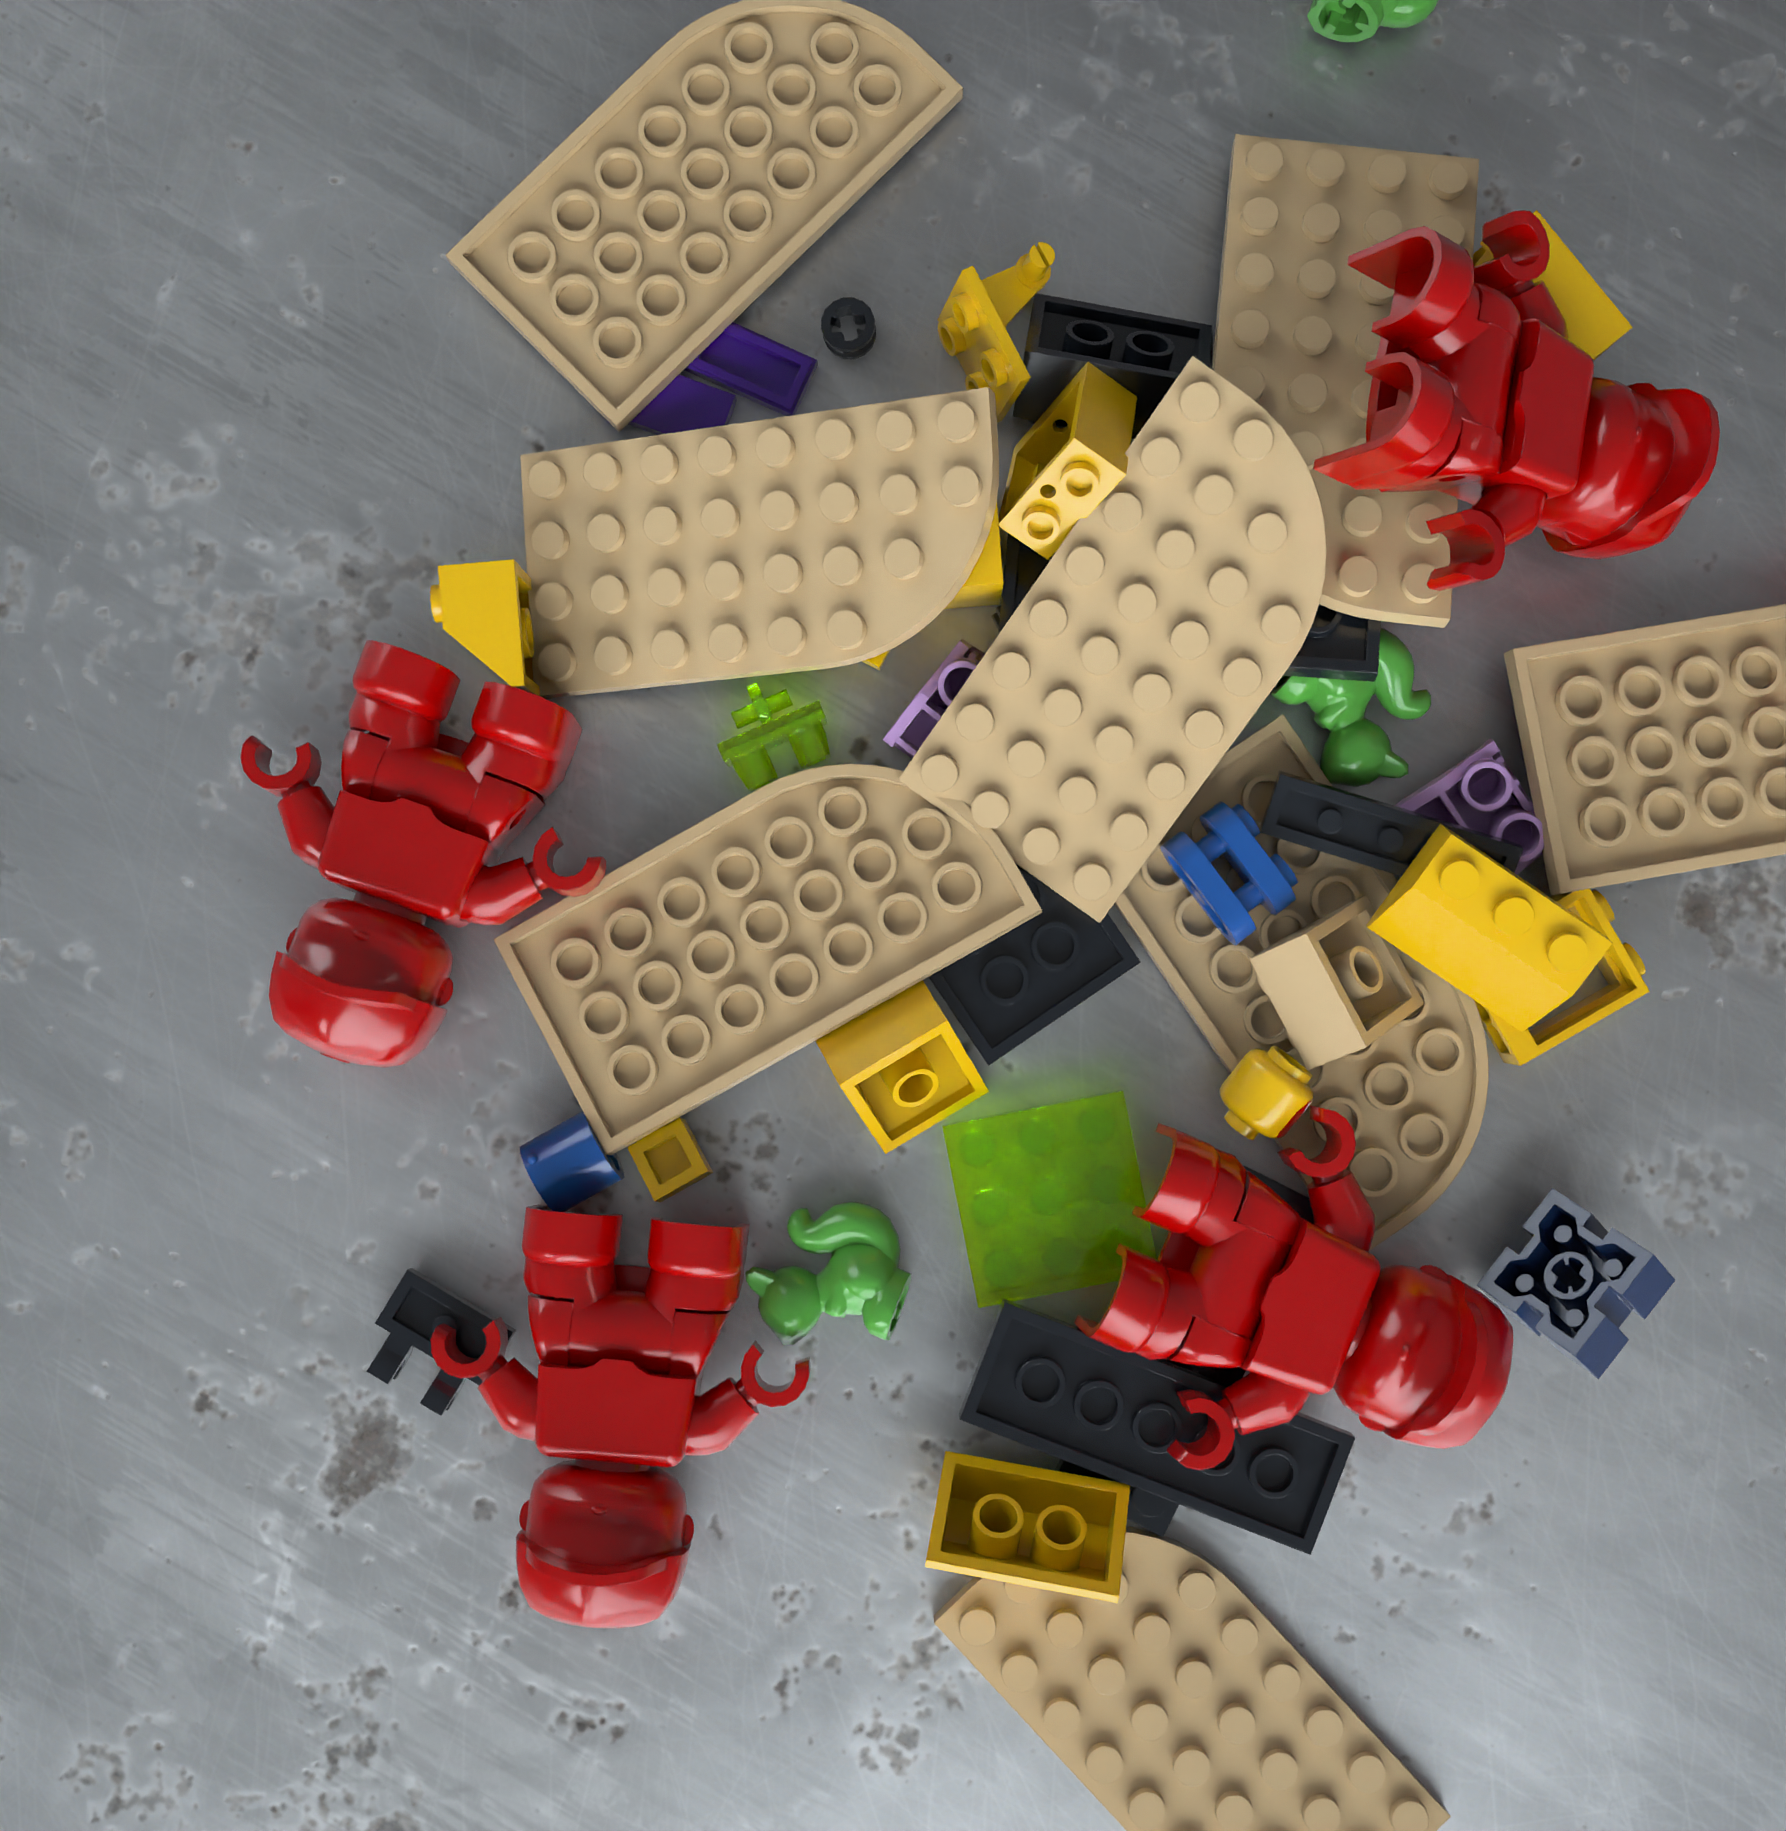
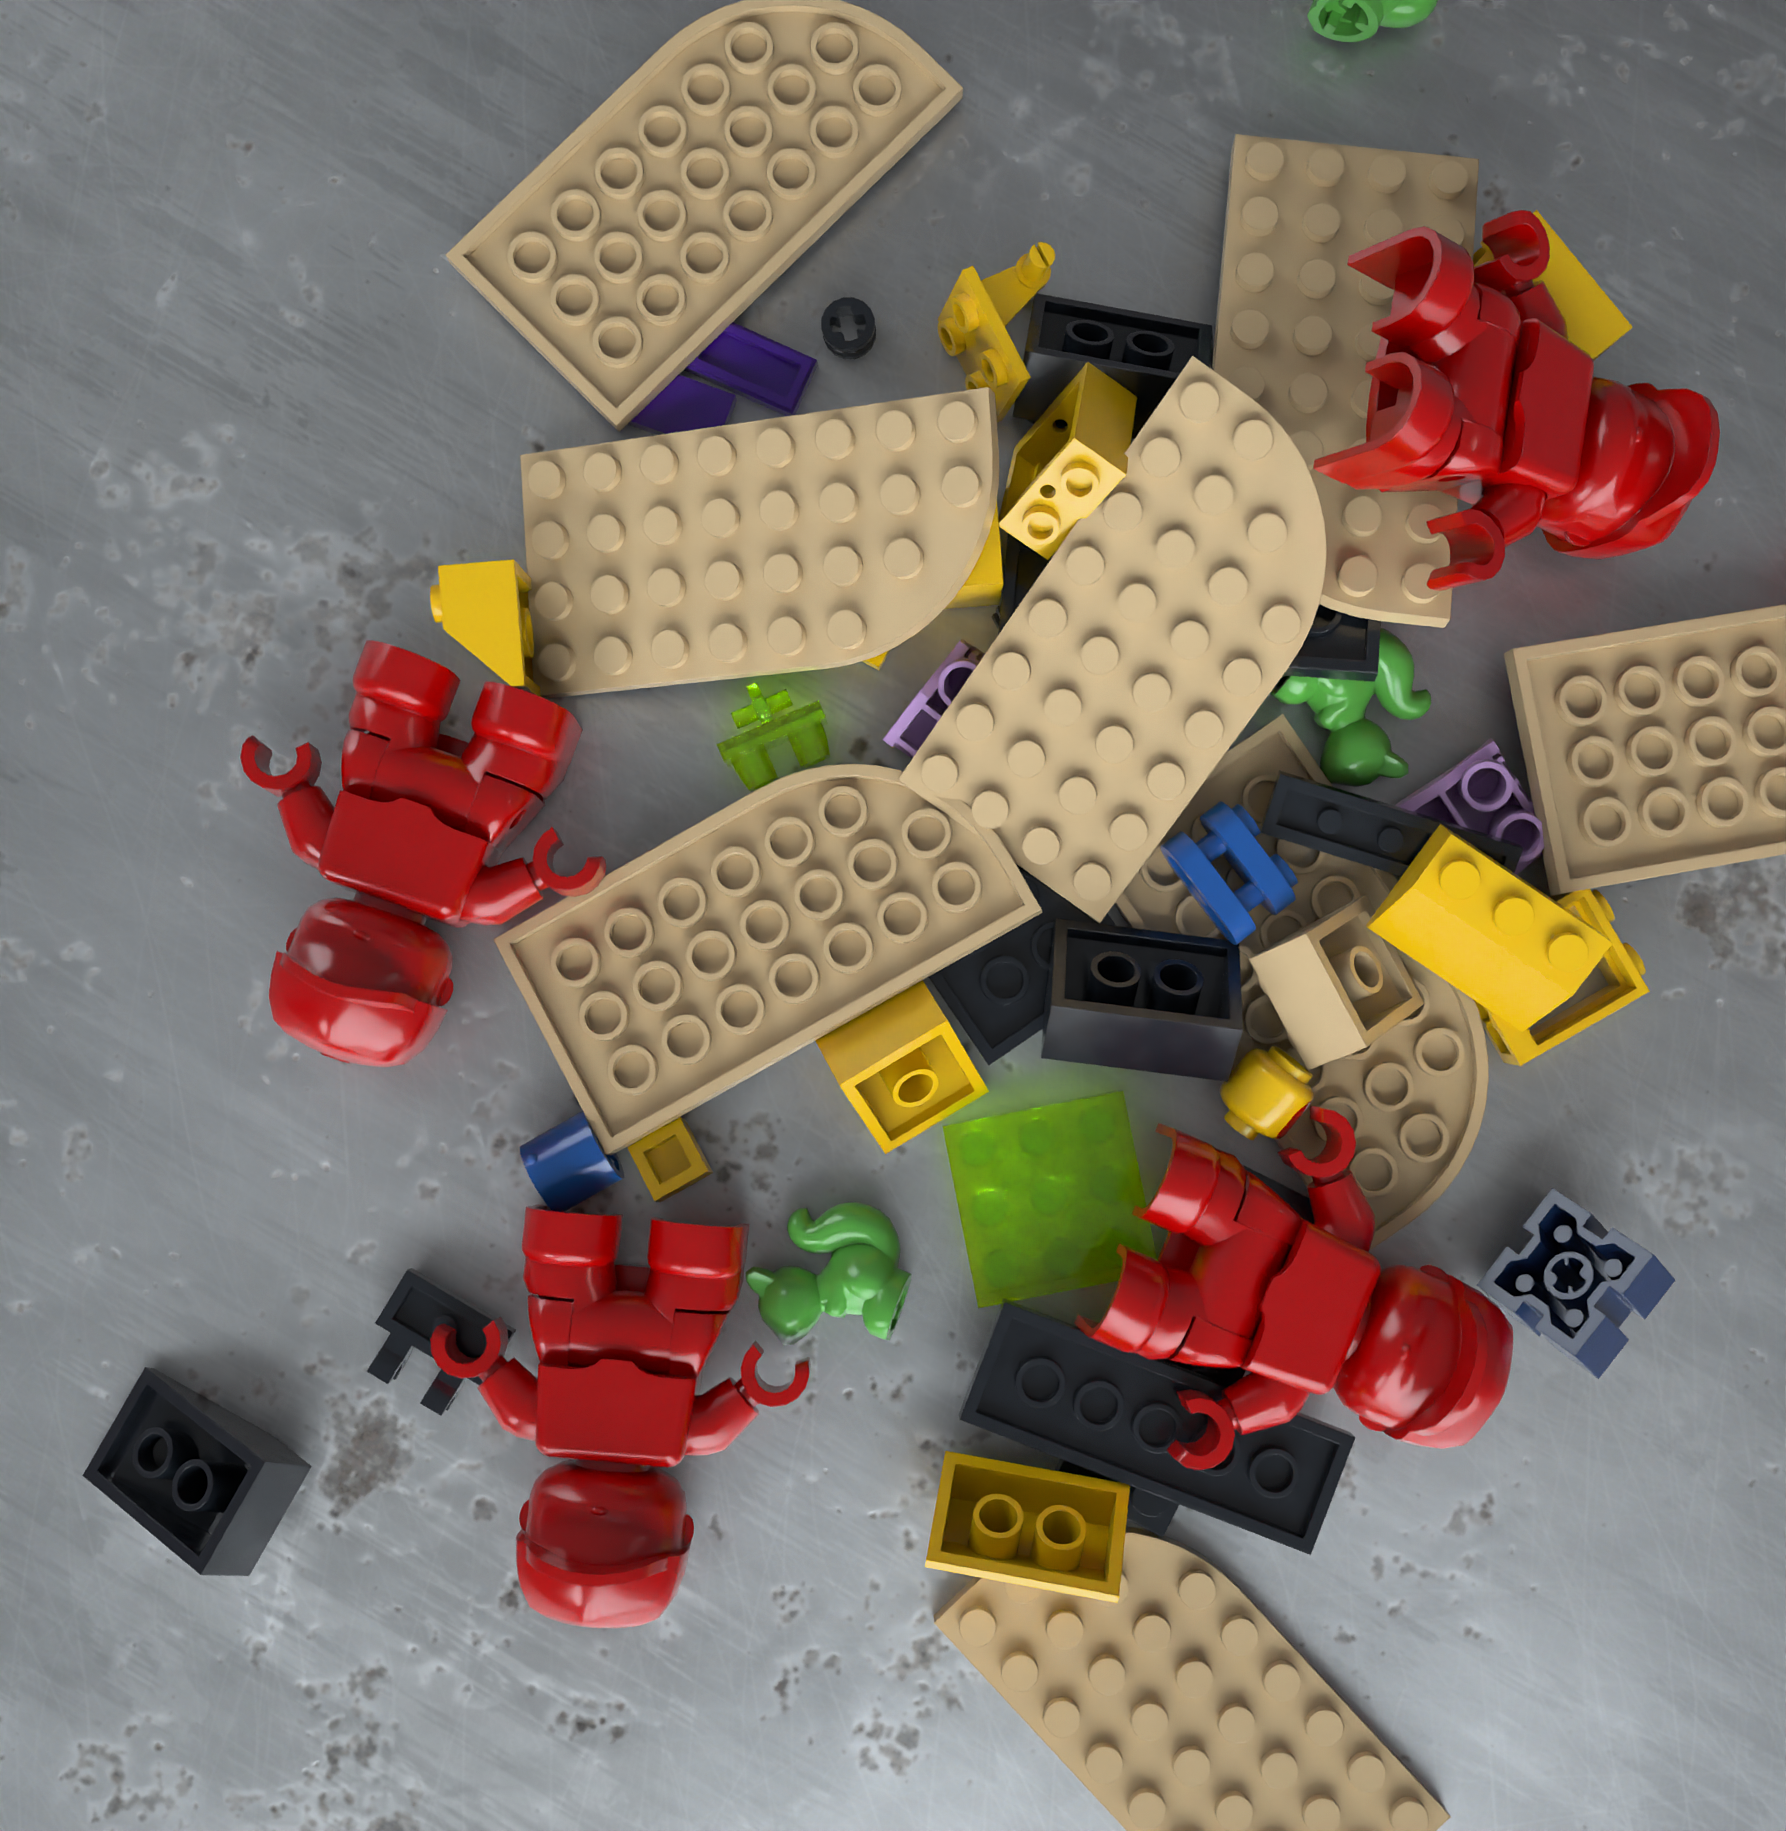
none -> black slope [82,1367,312,1576]
none -> black slope [1041,918,1243,1082]

